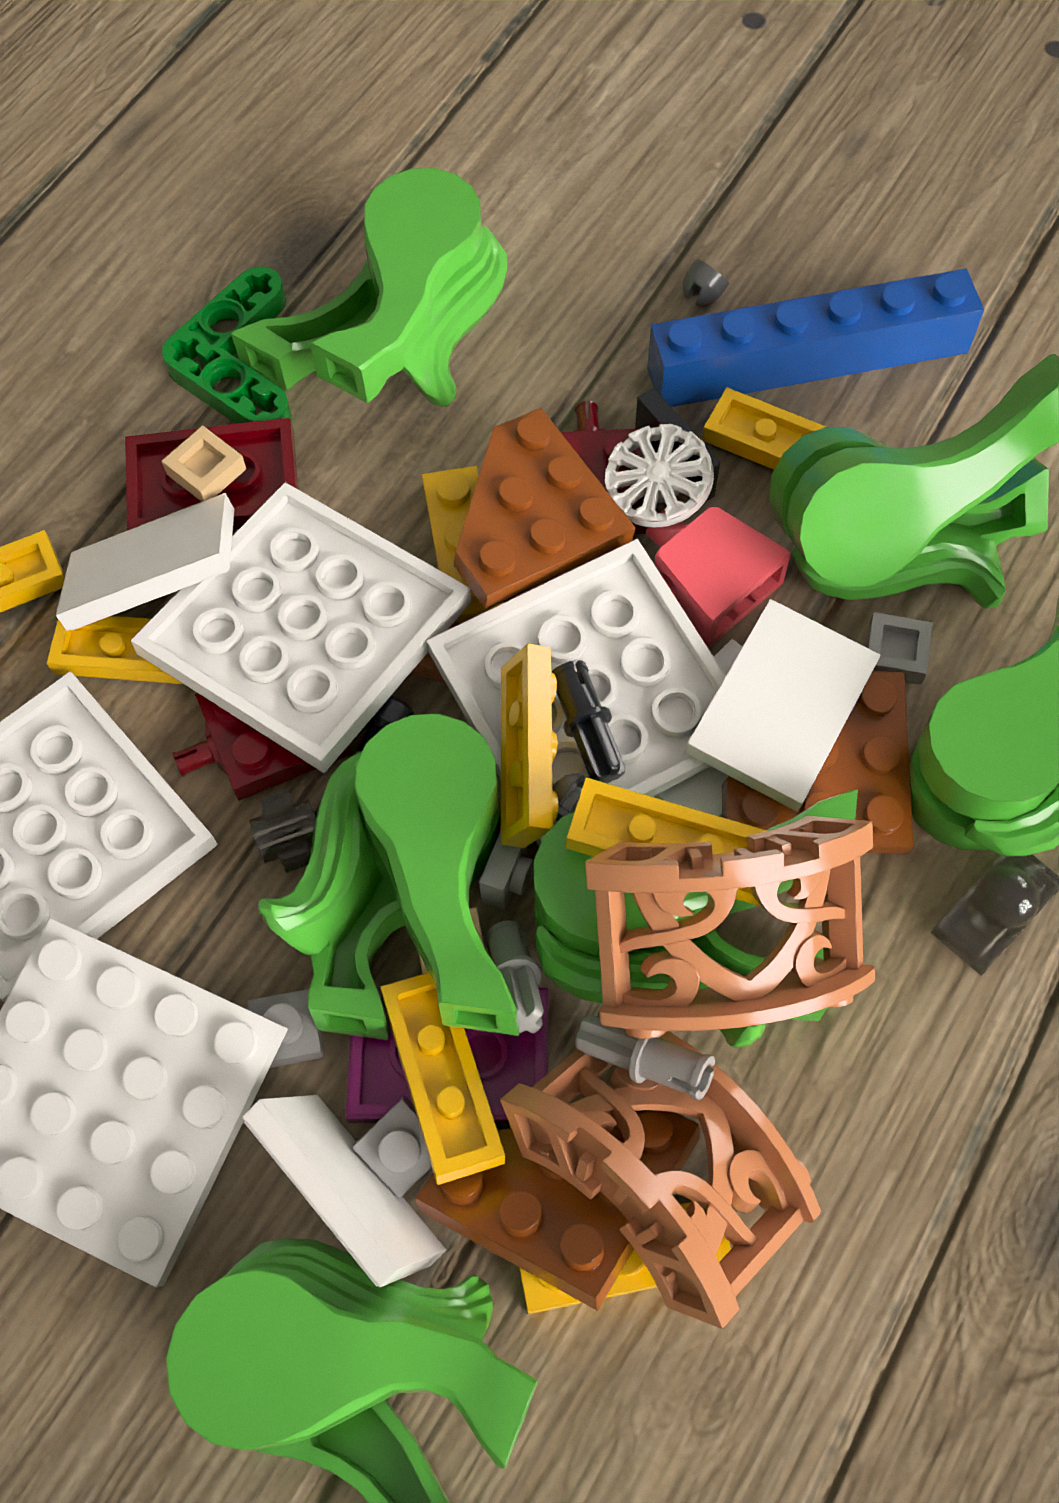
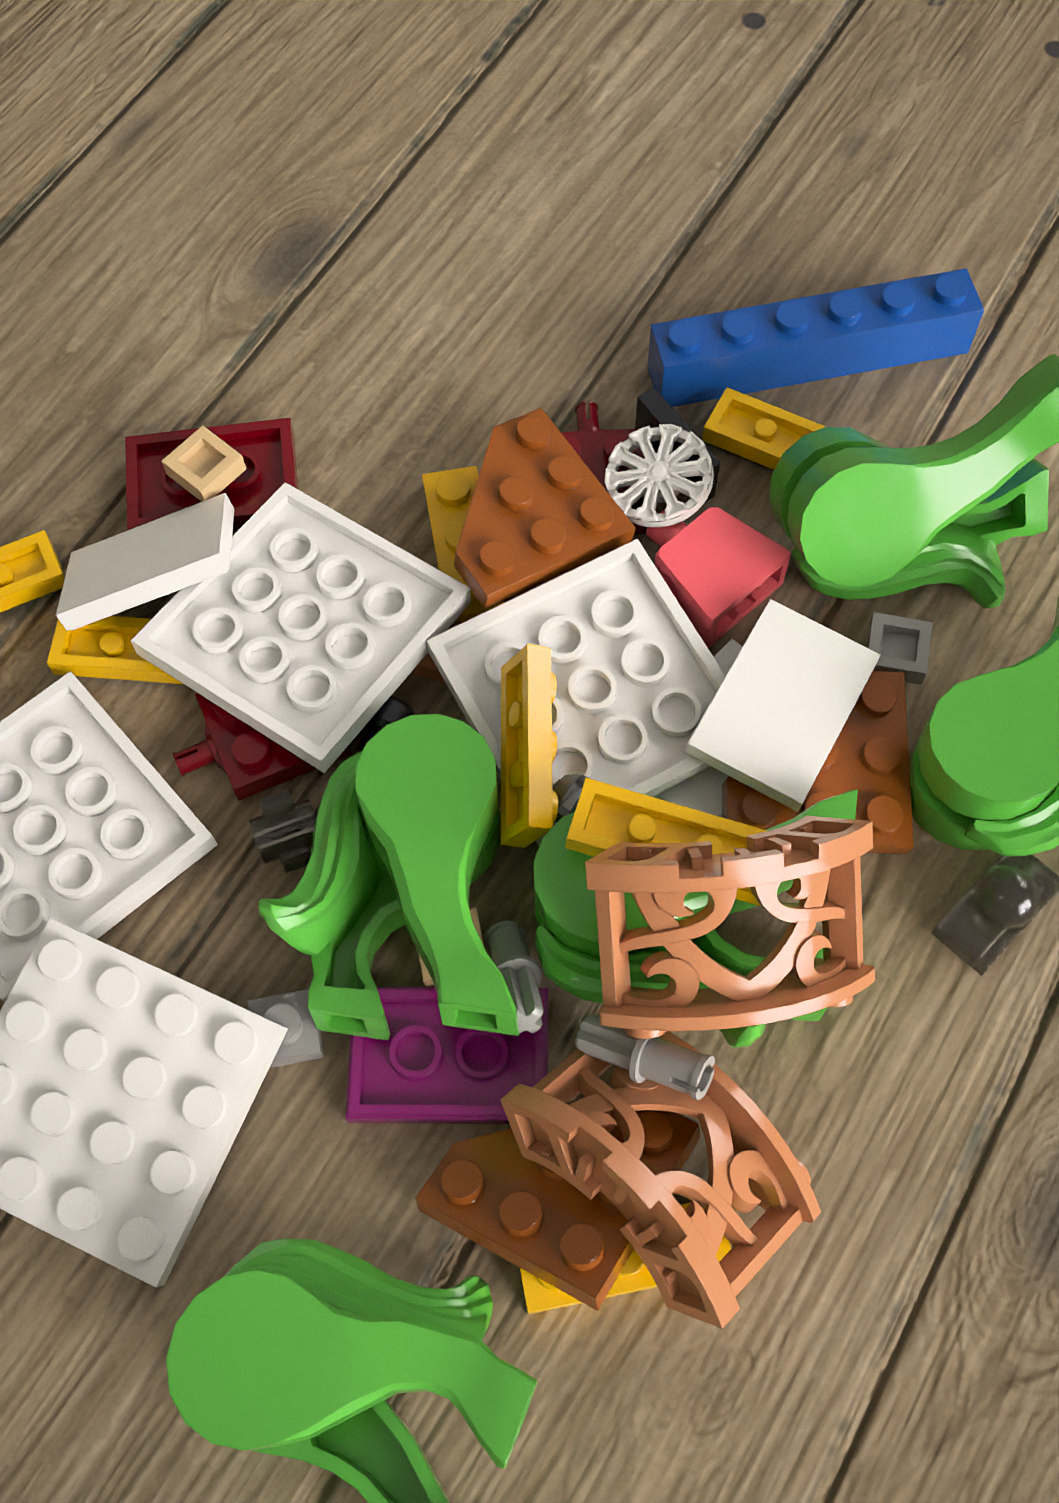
green beam [162,266,292,424] -> none
bright green animal [231,168,507,407] -> none
white tile [243,1095,447,1287] -> none
light grey plate [352,1096,432,1198] -> none
yellow plate [380,973,505,1185] -> none
light grey plate [479,831,534,912] -> none
black axle [551,660,625,784] -> none
dark grey hinge [682,259,729,306] -> none

